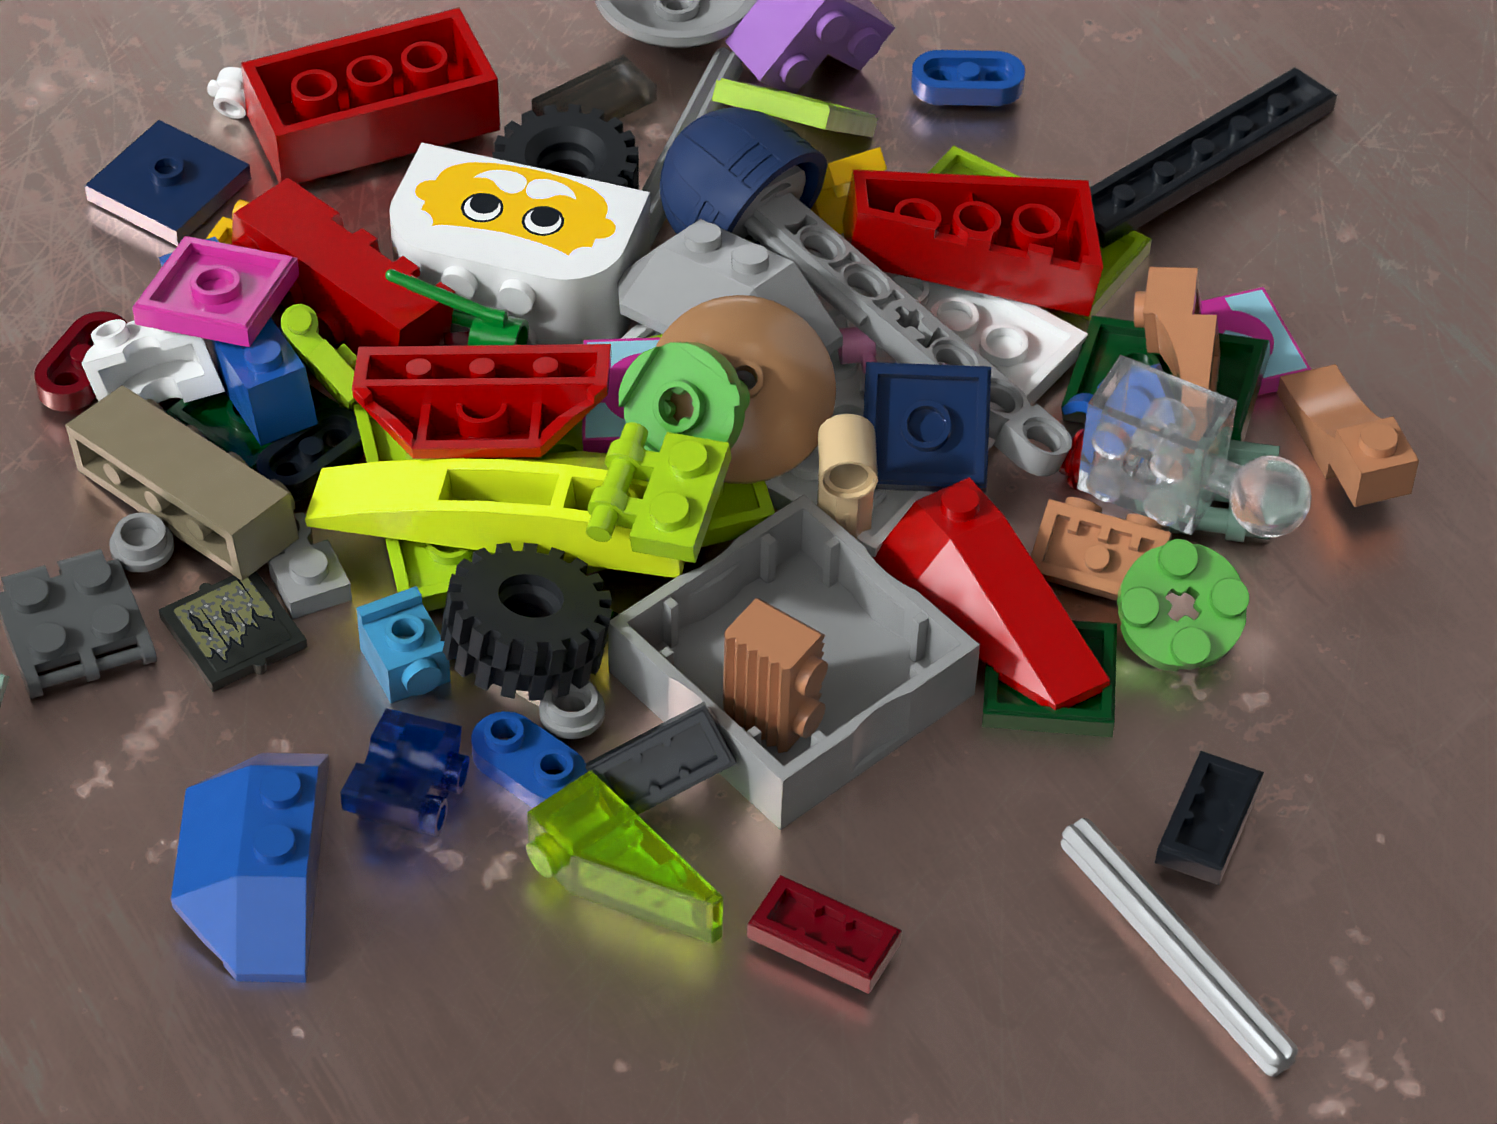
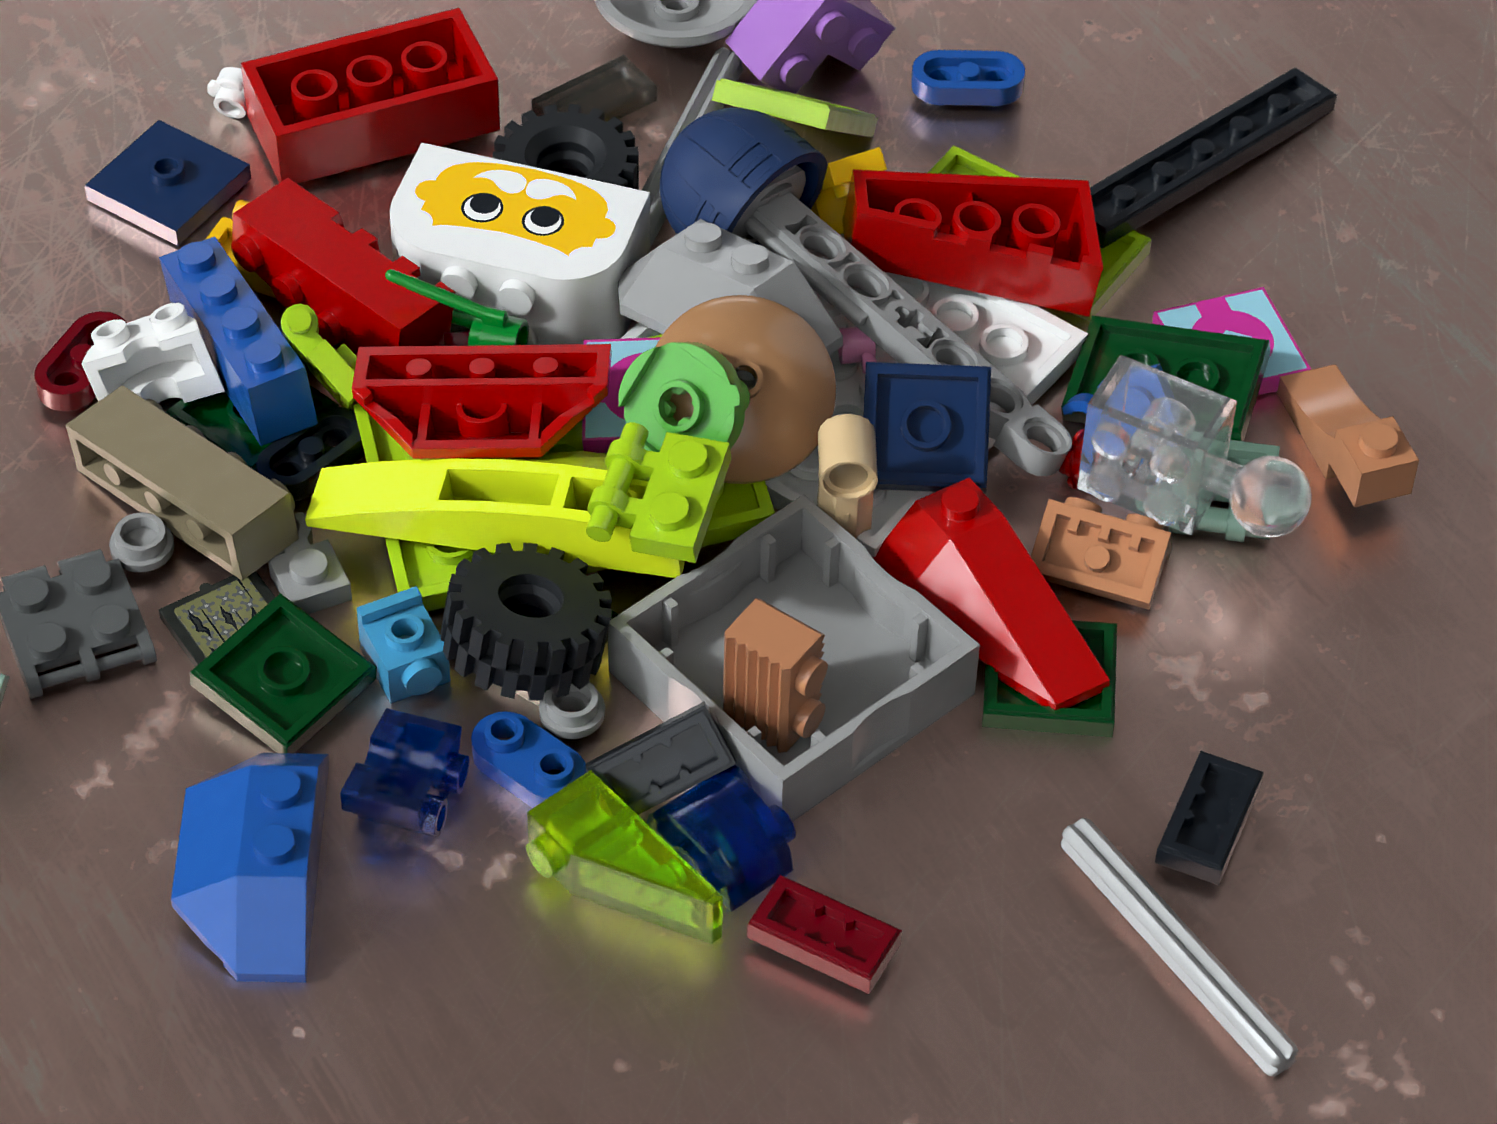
dark pink tile [132,236,299,347] -> none
bright green plate [1117,539,1249,671] -> none
nougat slope [1134,267,1220,450] -> none
none -> dark green tile [190,593,377,753]
none -> clear blue cylinder [646,764,796,912]

